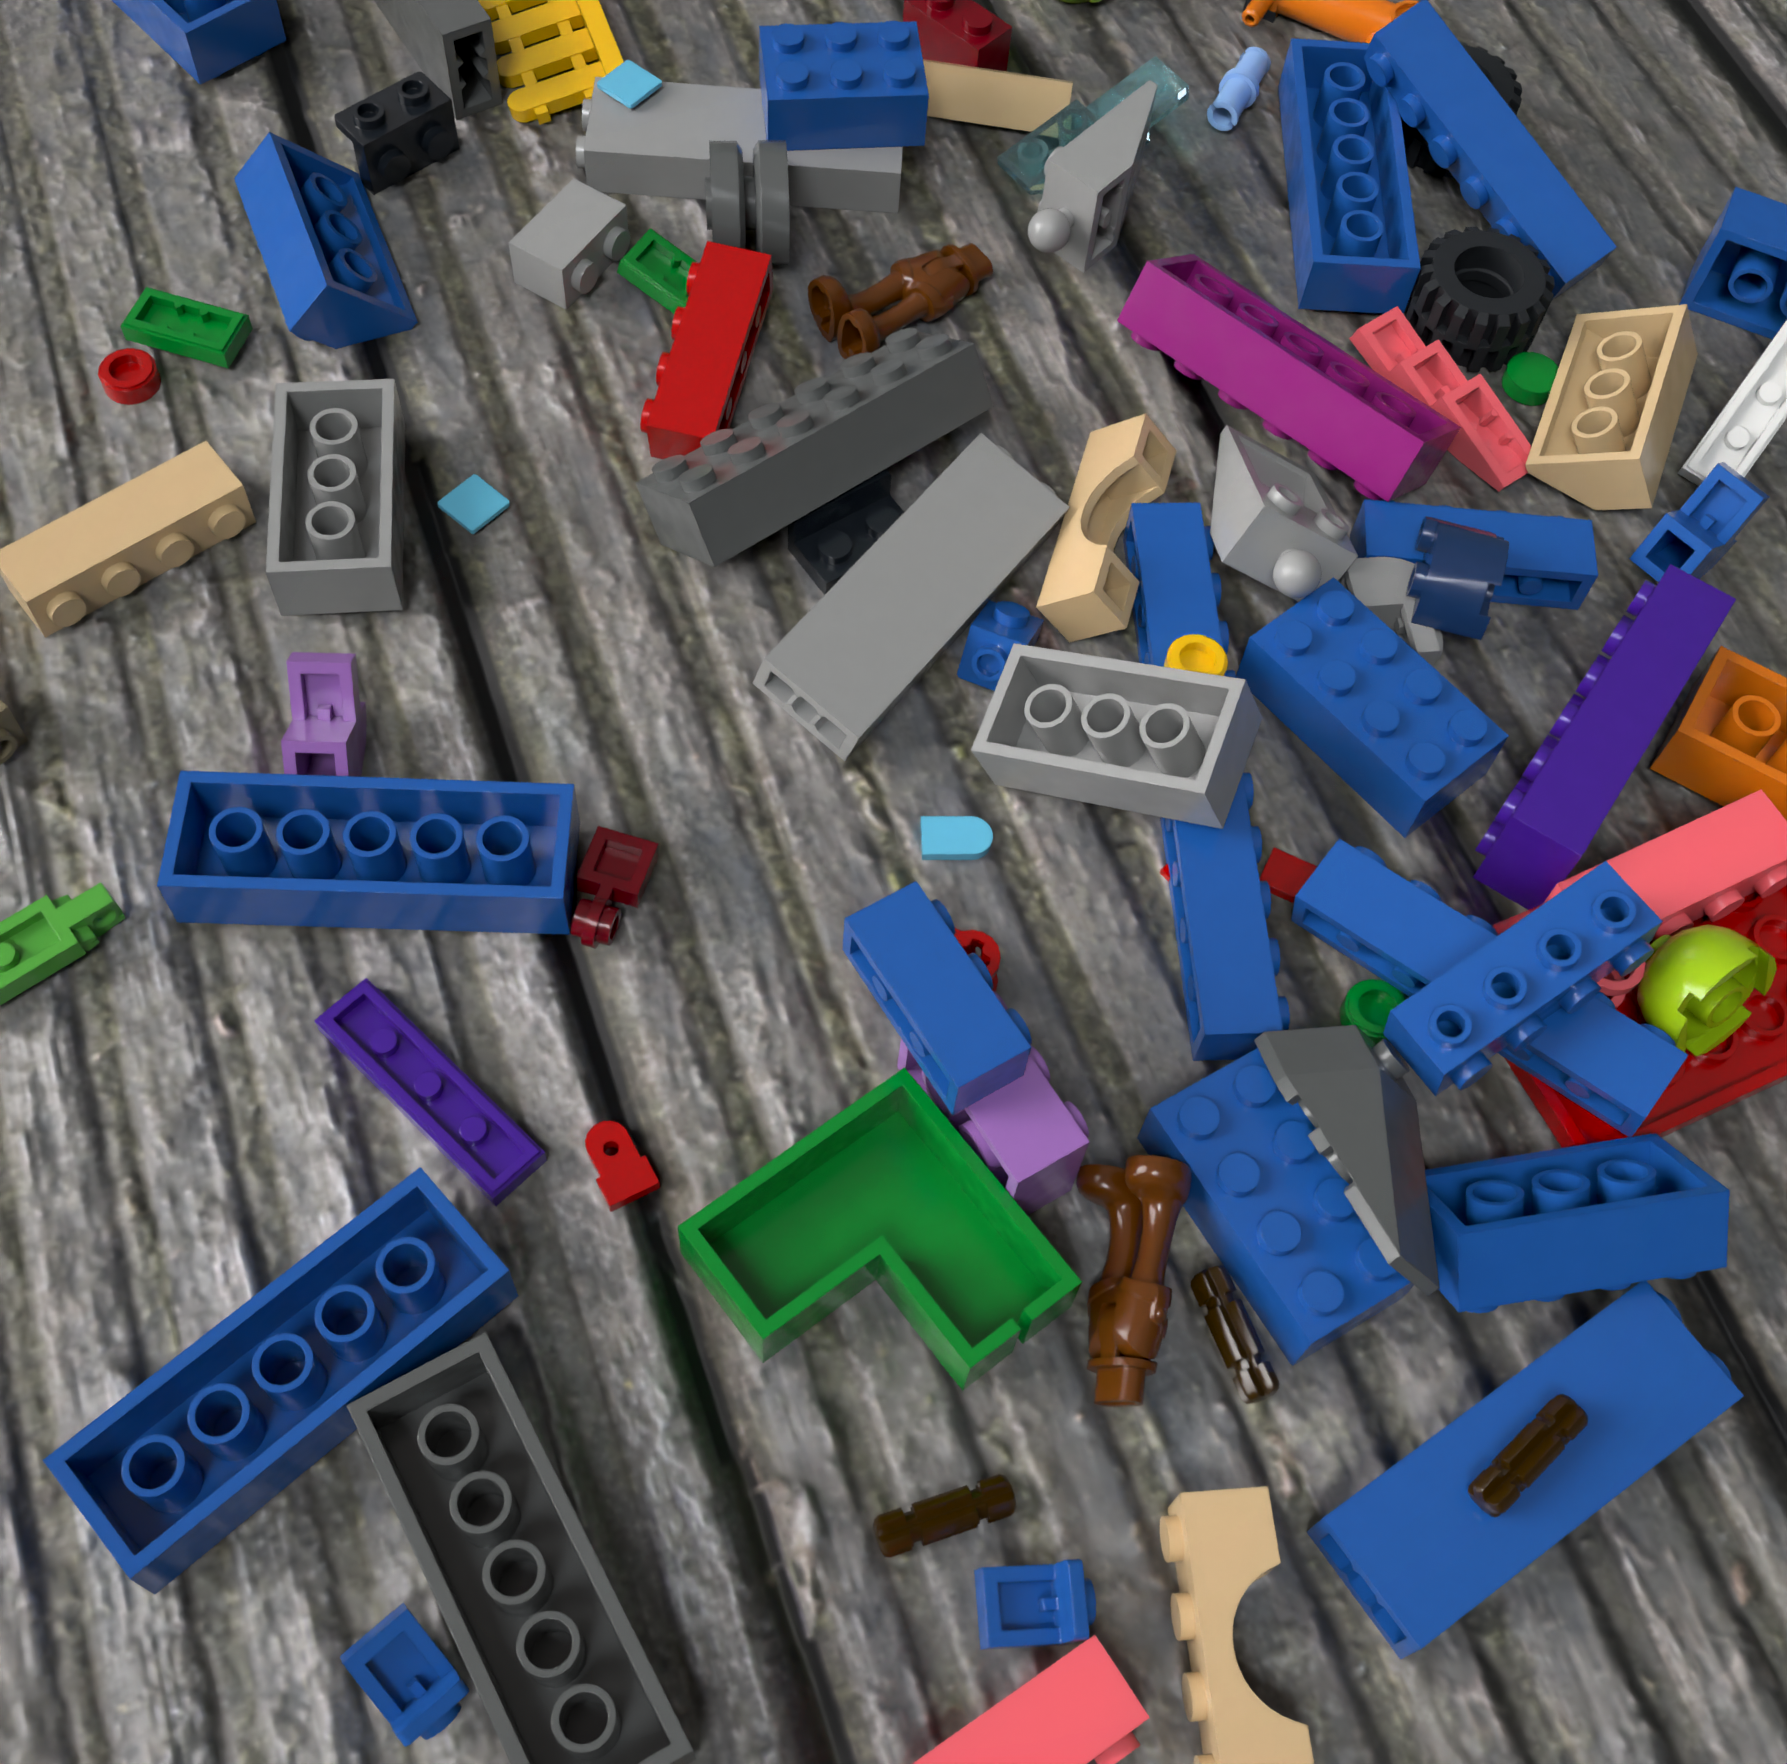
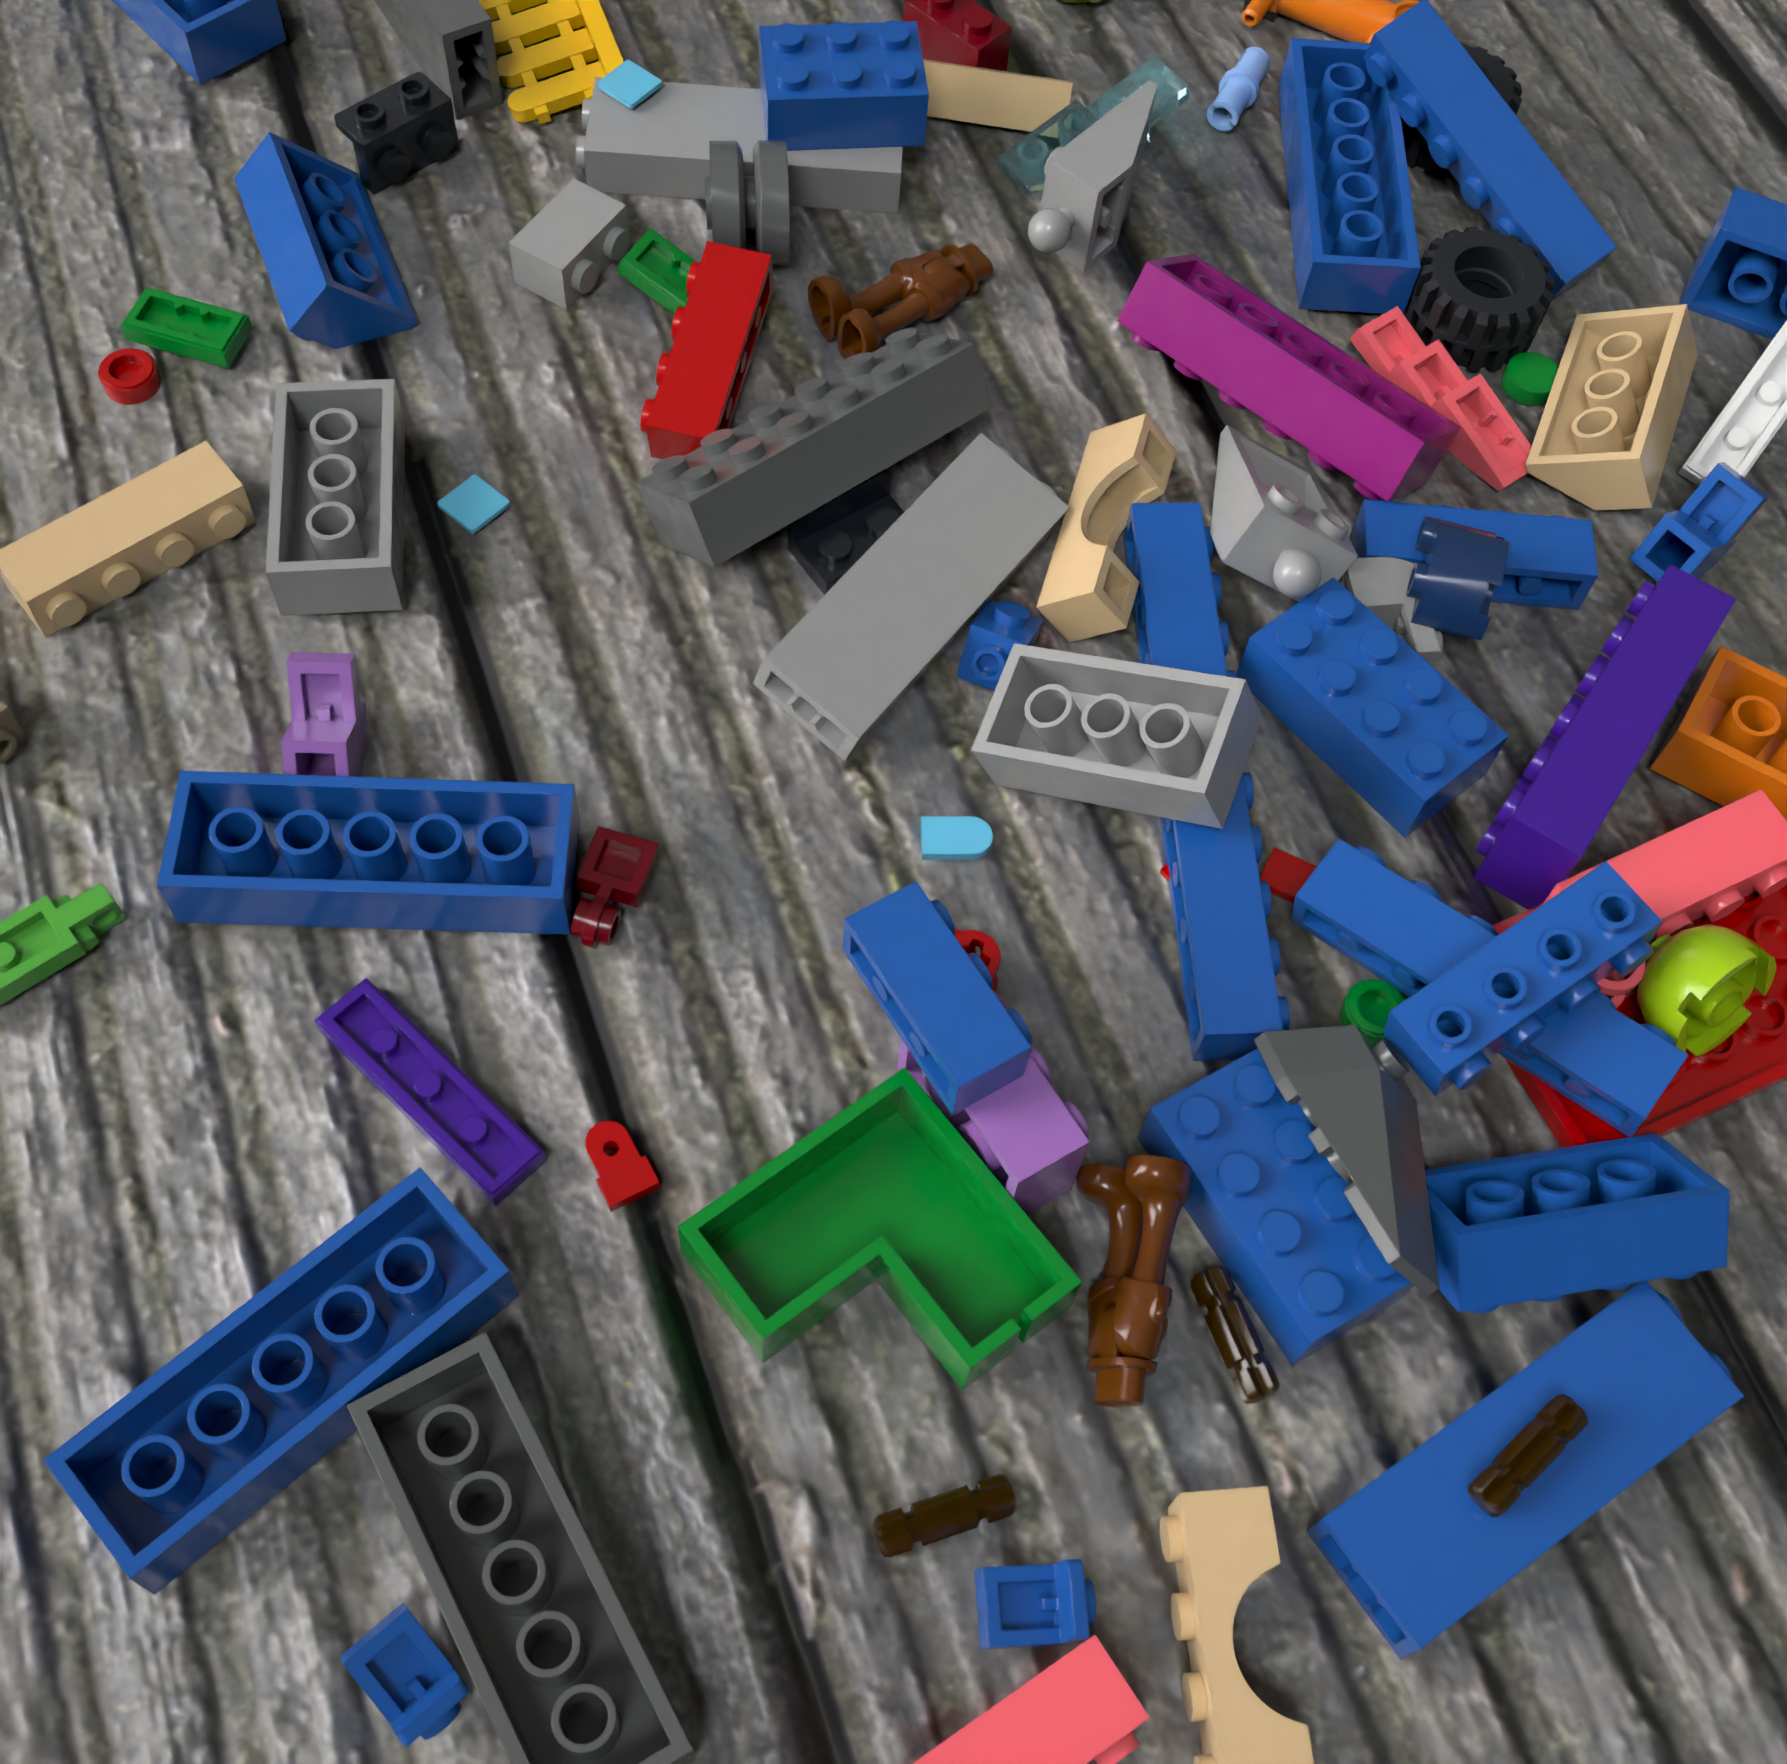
yellow tile [1163,634,1228,676] -> none

